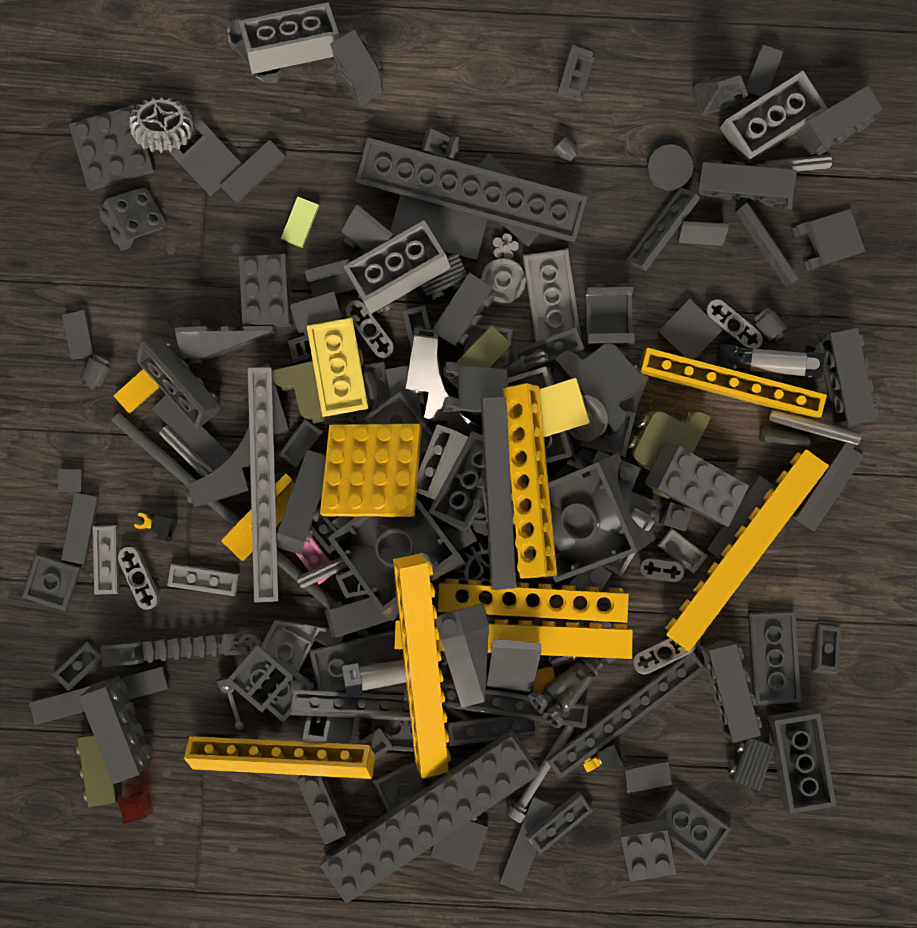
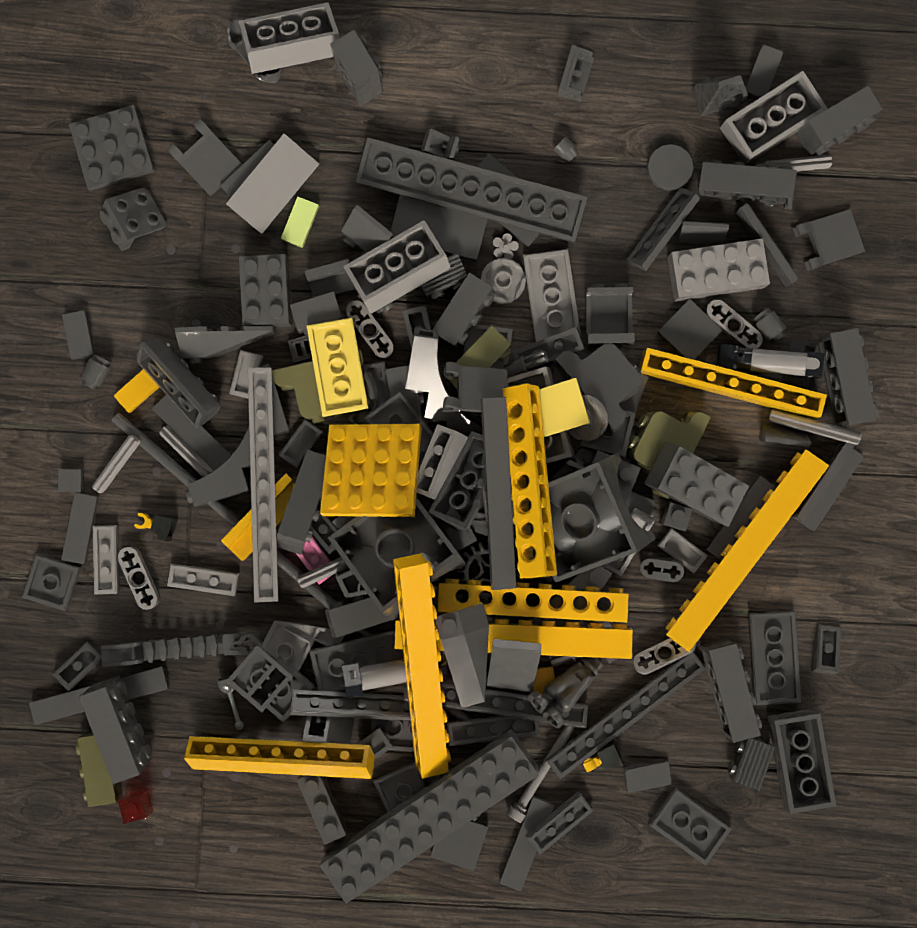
light grey gear [129,96,193,154] -> none
dark grey brick [620,819,676,881] -> none
none -> light grey axle [92,435,140,493]
none -> light grey tile [226,134,319,234]
none -> light grey tile [229,350,263,399]
none -> light grey brick [667,239,770,302]

